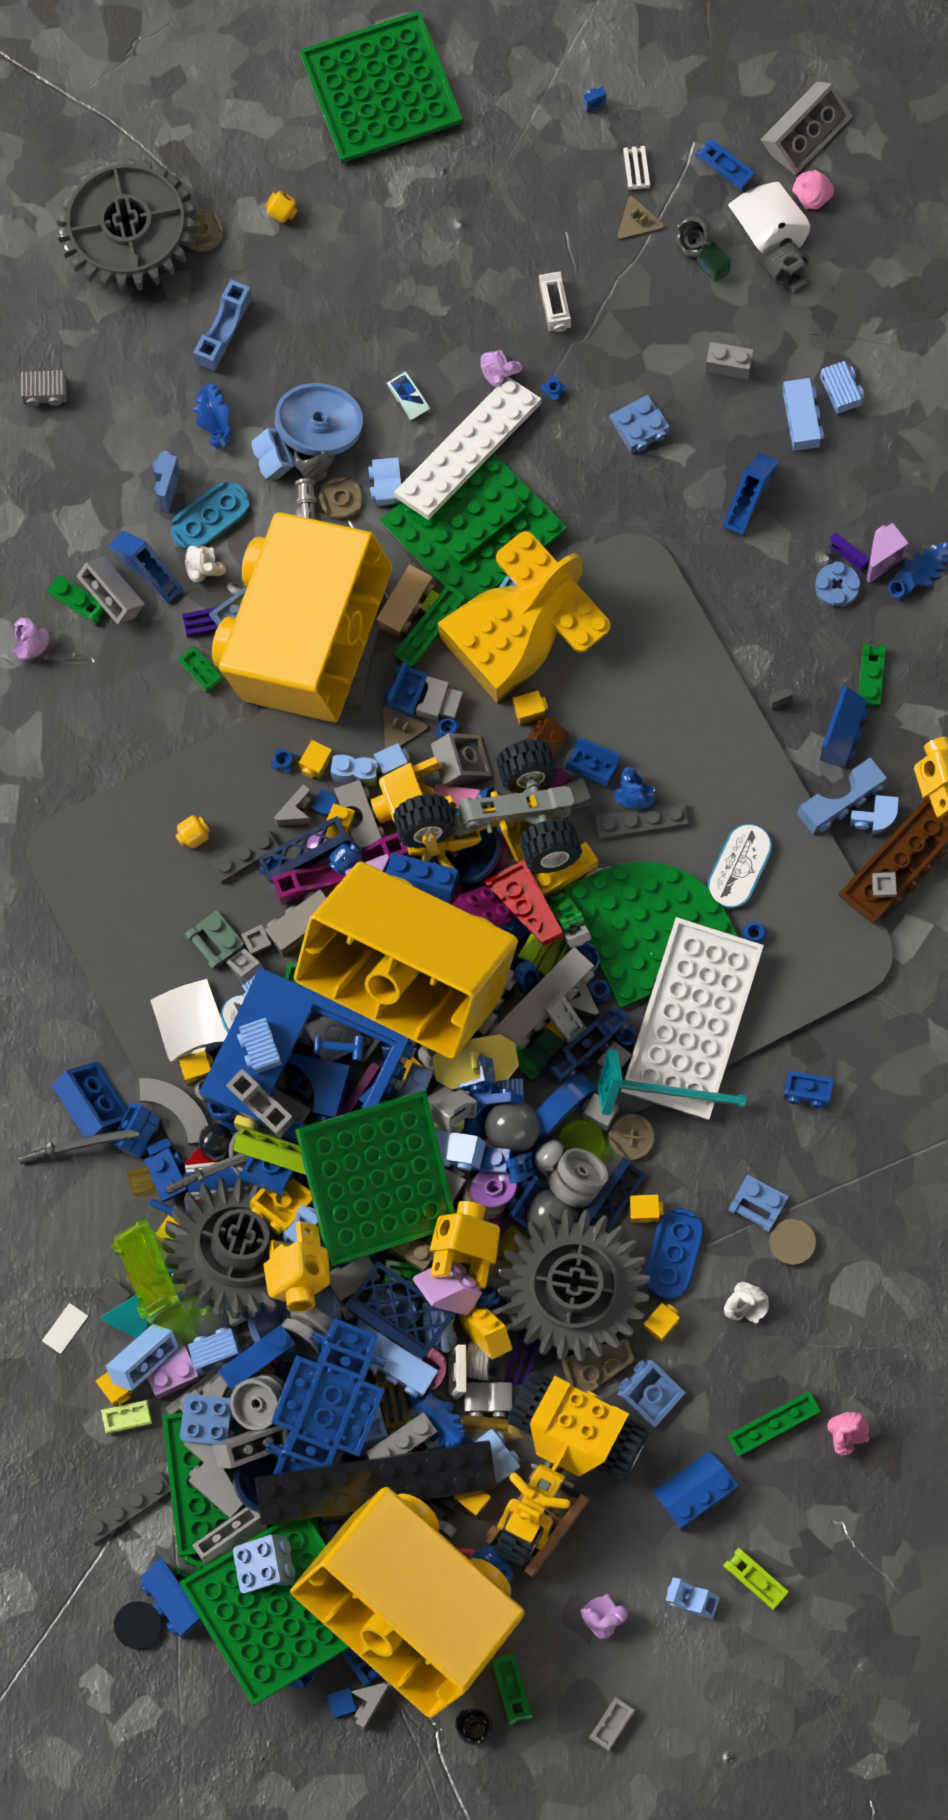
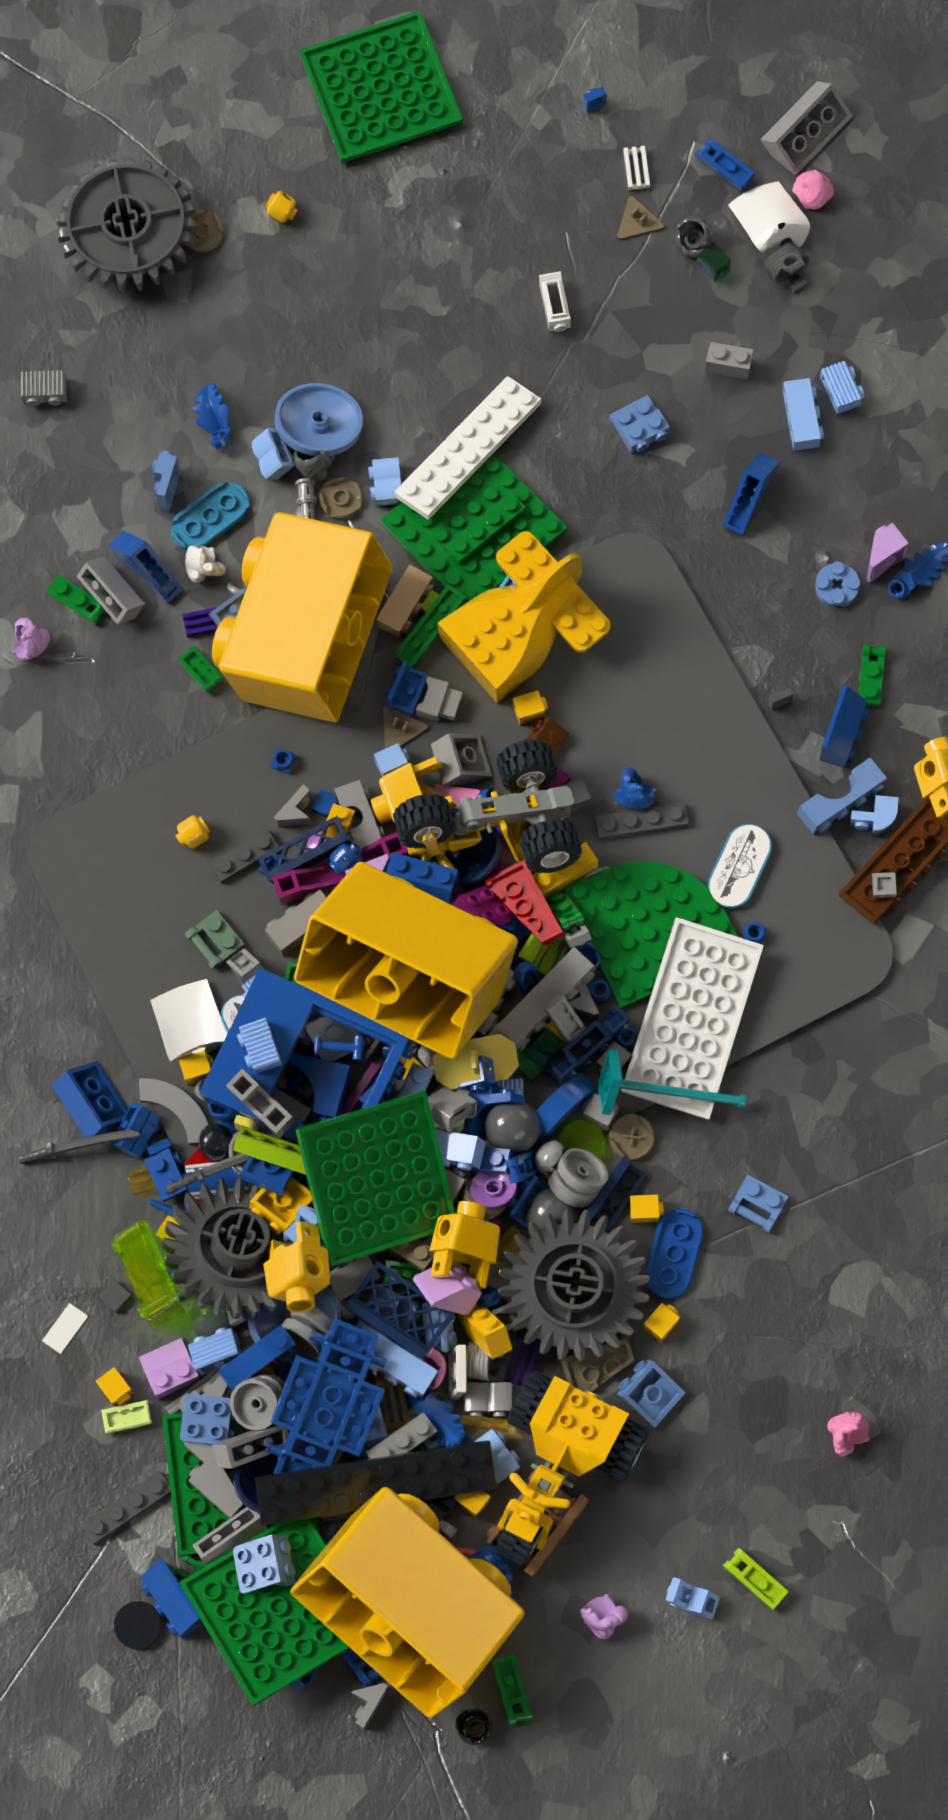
teal piece [101,1291,147,1338] -> none
light blue brick [106,1324,179,1391] -> none
medium blue arch [193,279,252,371] -> none
light grey plate [241,925,272,956] -> none
yellow brick [299,740,333,779] -> none
blue tile [327,1687,356,1718] -> none
light blue brick [331,755,379,787] -> none
slope [386,372,430,420] -> none
blue plate [436,718,461,739] -> none
lavender hair [480,350,523,387] -> none
blue plate [541,376,567,401] -> none
blue bracket [565,737,620,786] -> none
light grey plate [589,1697,635,1751] -> none
blue slope [652,1451,738,1531] -> none
white hair [724,1282,769,1324] -> none
green plate [727,1391,821,1457] -> none
dark tan tile [769,1219,816,1266] -> none
blue bracket [783,1070,834,1109] -> none
dark purple tile [829,532,869,572] -> none

